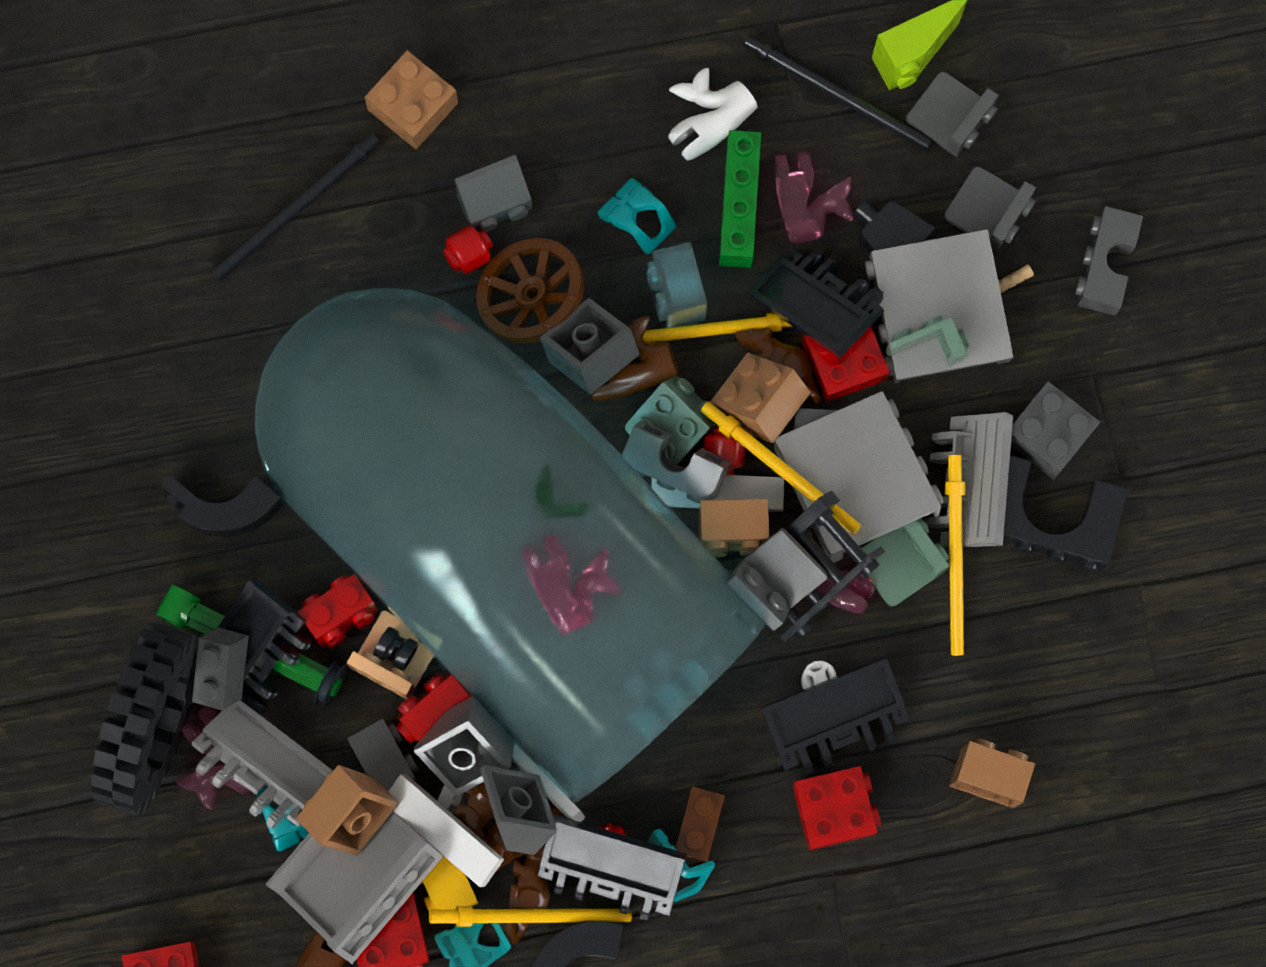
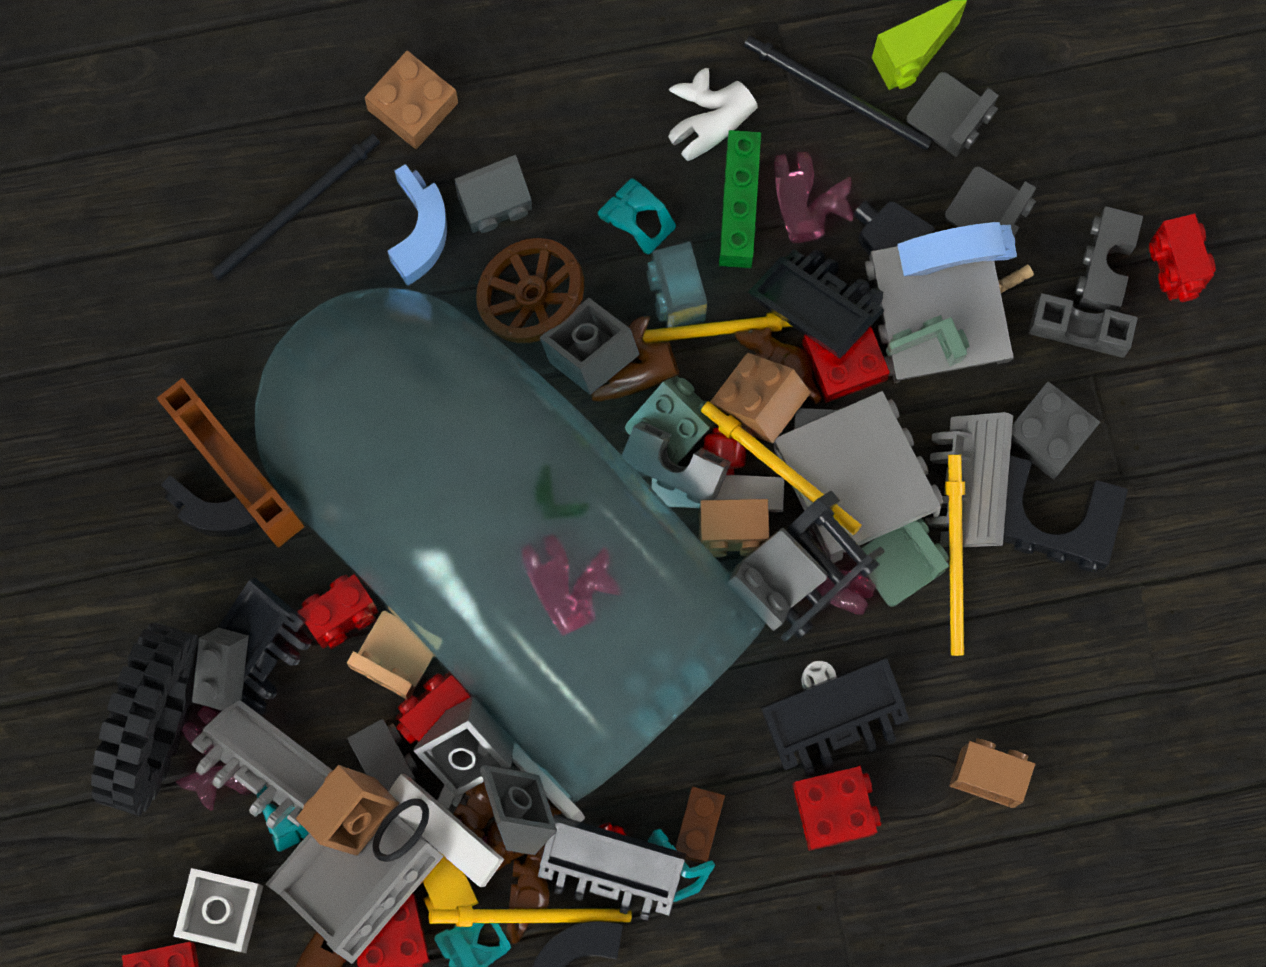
green piece [156,585,348,709] -> none
black wheel [373,626,419,671] -> none
red head [442,225,493,274] -> none
none -> dark orange arch [157,378,305,548]
none -> white brick [174,868,263,953]
none -> black tyre [372,799,429,862]
none -> light blue arch [387,164,447,286]
none -> light blue arch [897,222,1017,276]
none -> dark grey arch [1028,293,1138,358]
none -> red brick [1149,214,1216,302]

